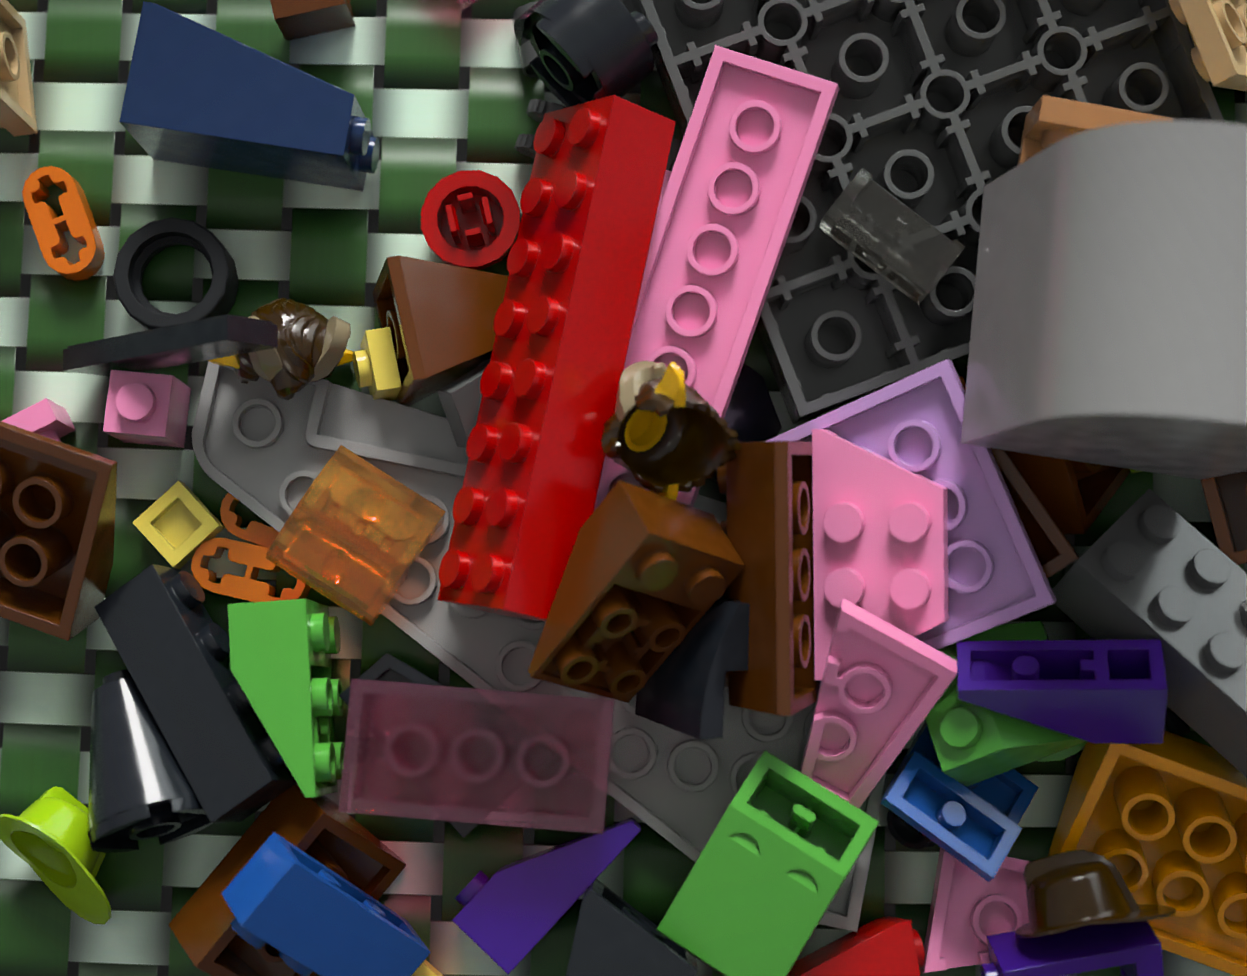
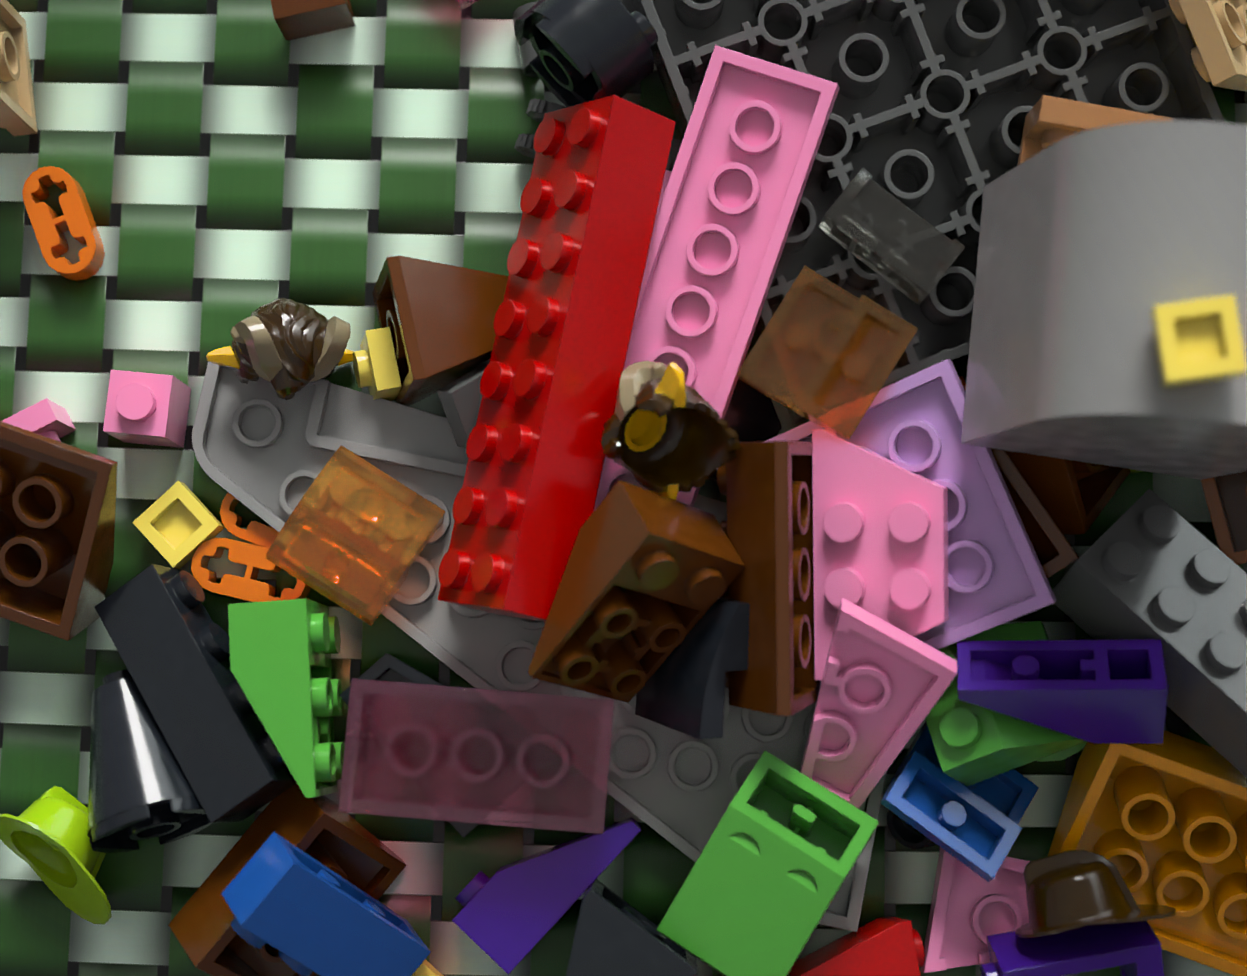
black tile [63,314,278,376] -> none
black tyre [113,217,239,330] -> none
dark blue slope [119,1,380,191] -> none
red piece [421,170,521,270] -> none
none -> clear orange slope [737,266,918,440]
none -> light yellow plate [1151,295,1247,387]

